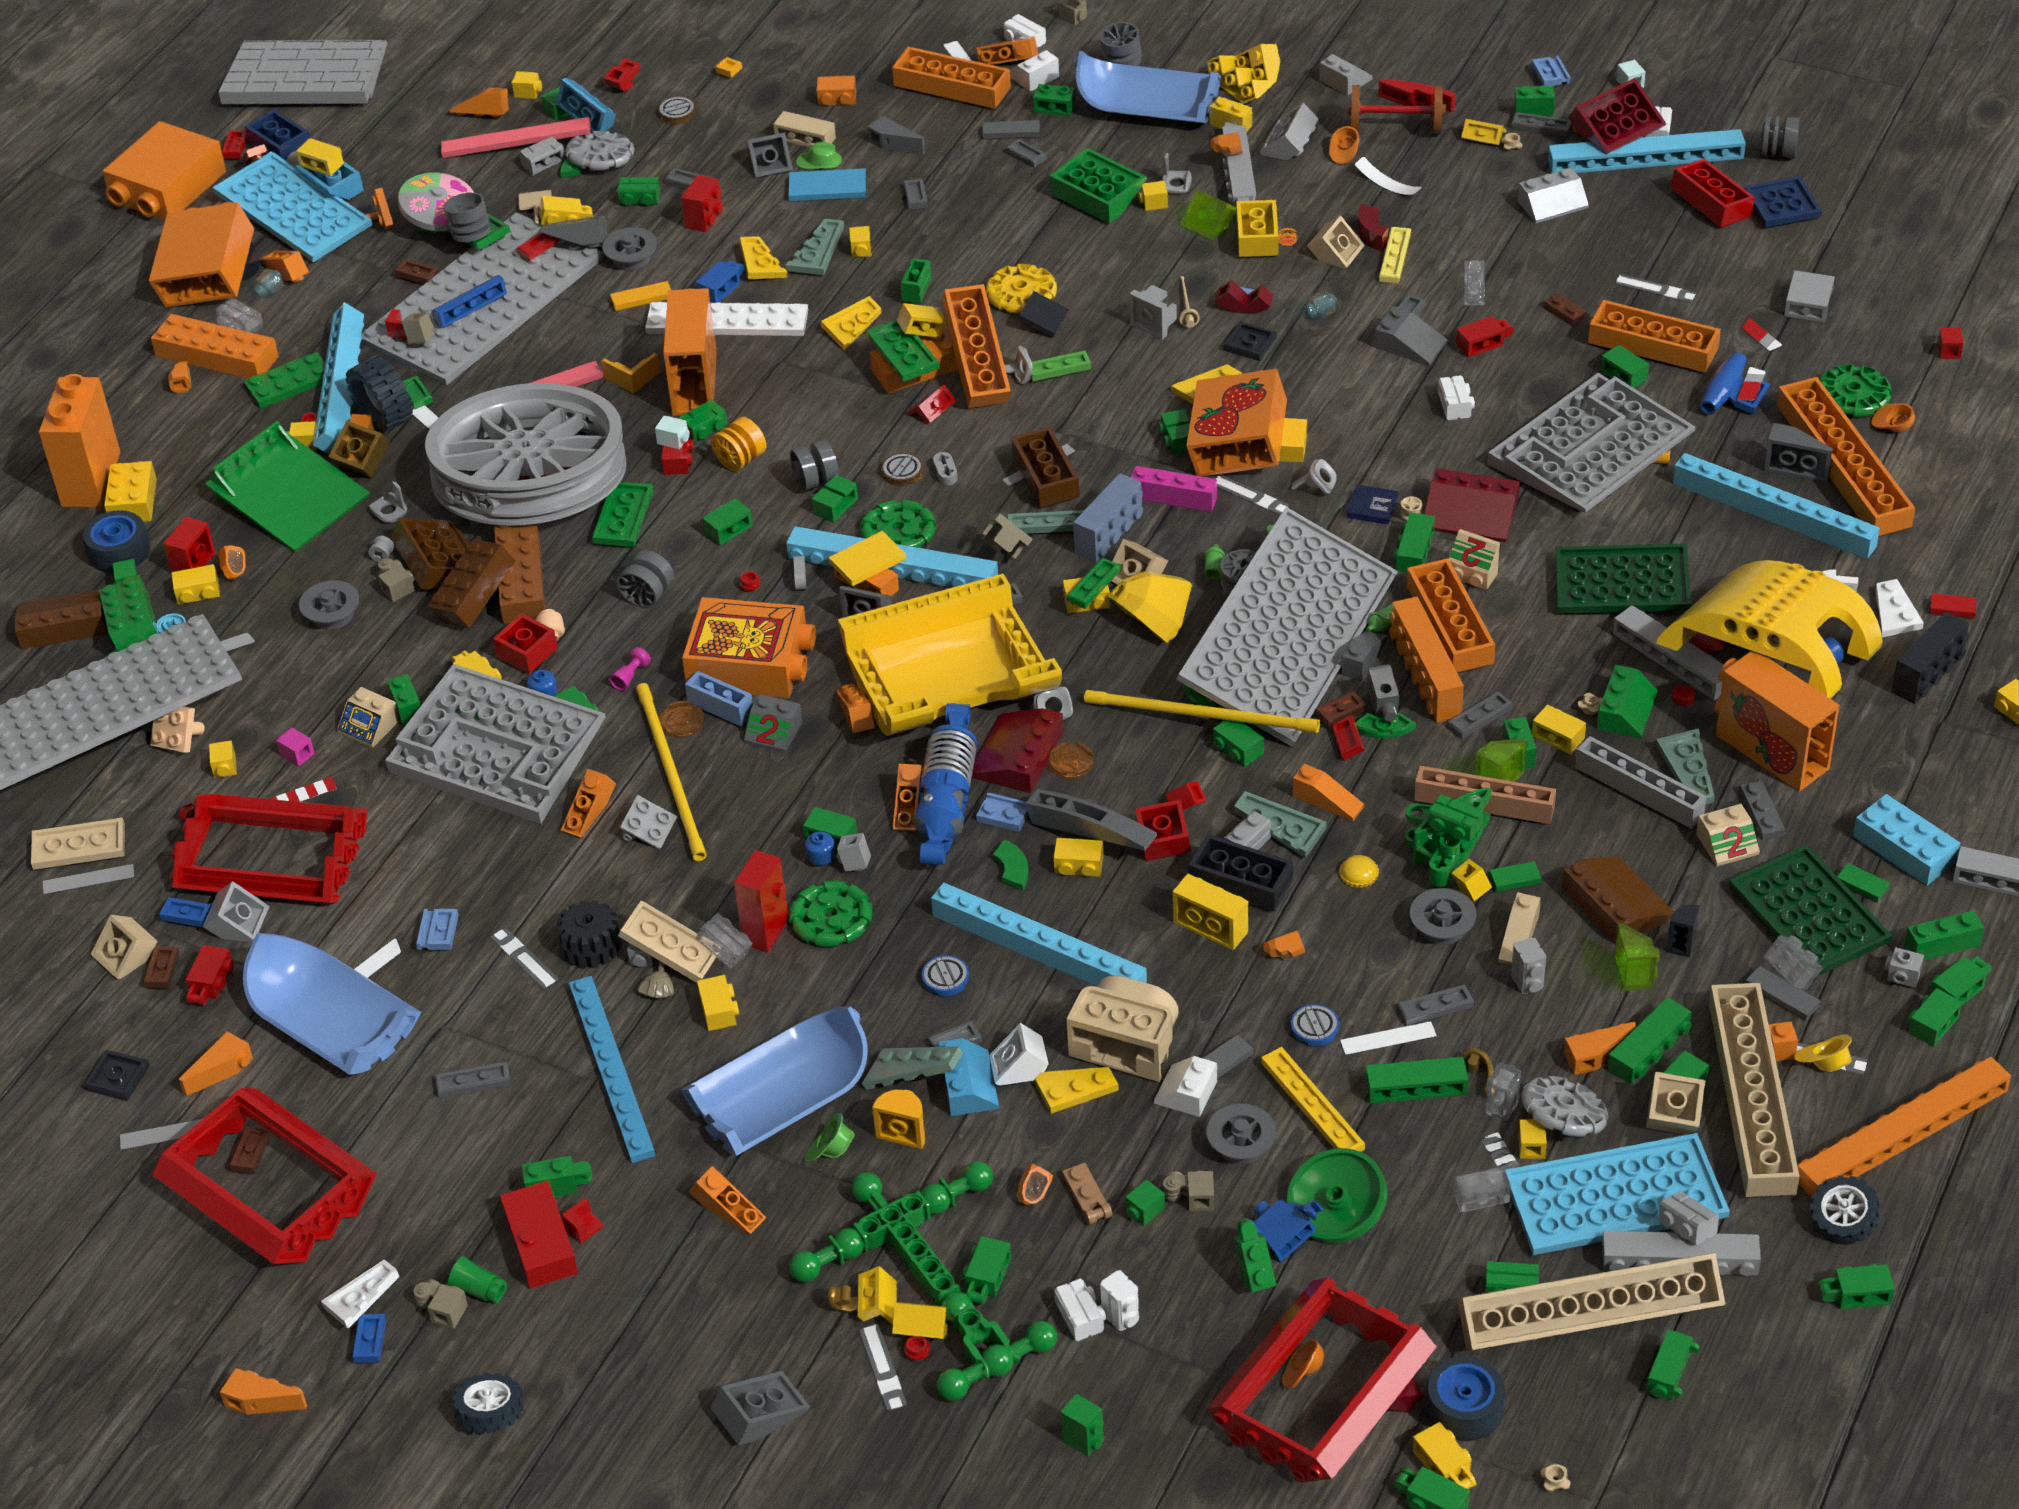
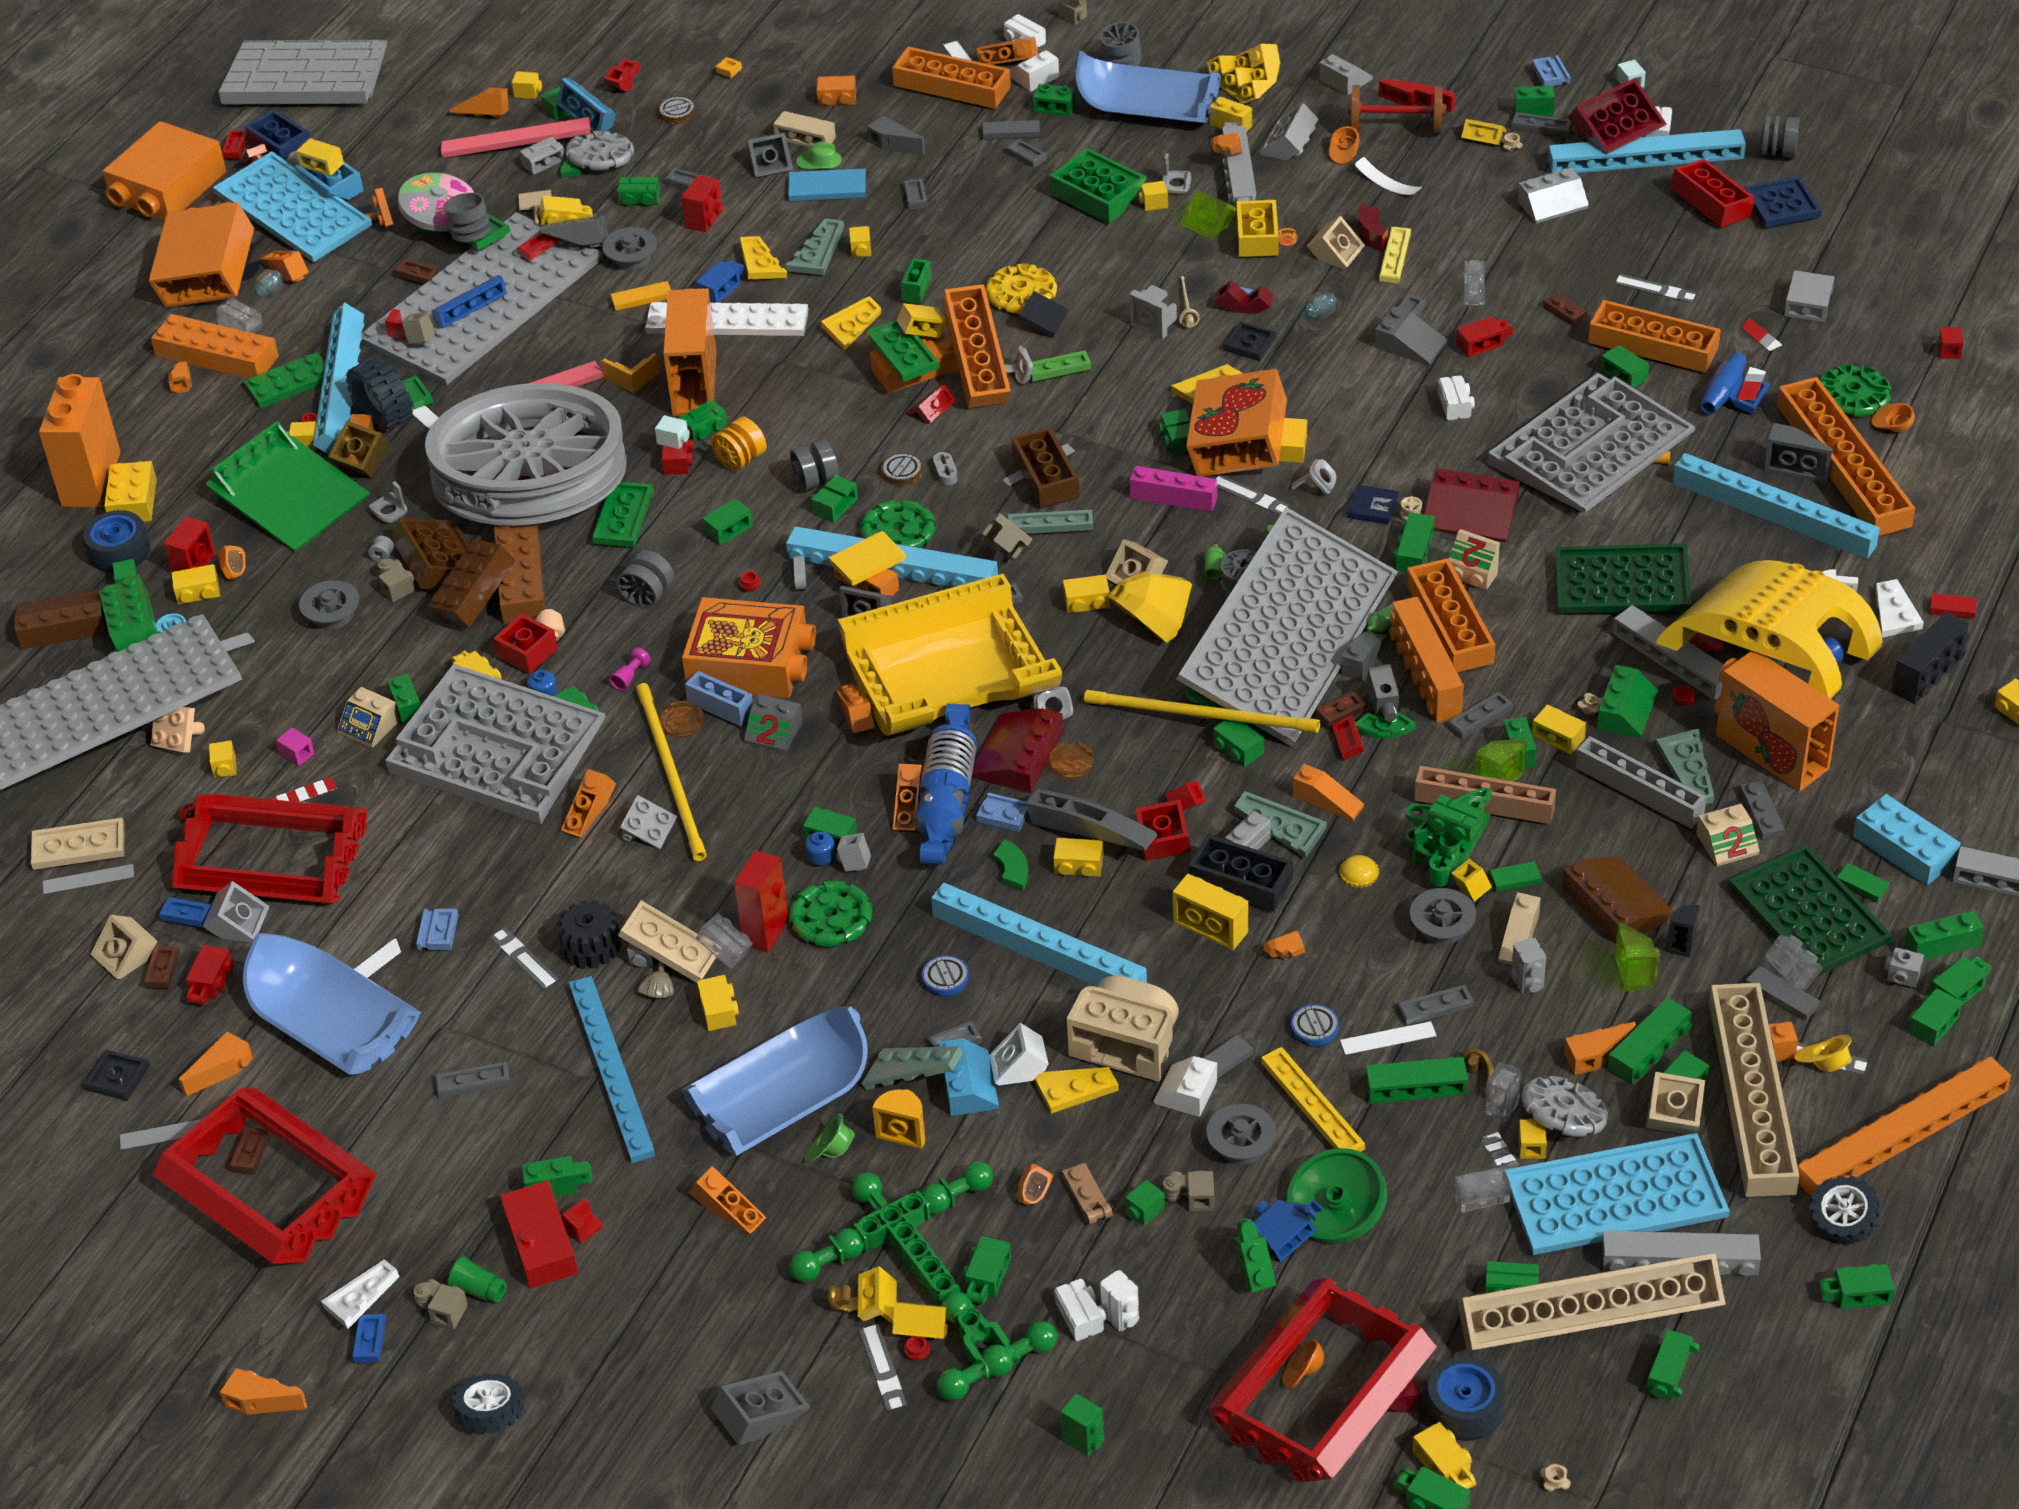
green tile [1067,558,1121,609] -> none
sand blue brick [1073,473,1143,563] -> none
light grey brick [1658,1191,1719,1245] -> none

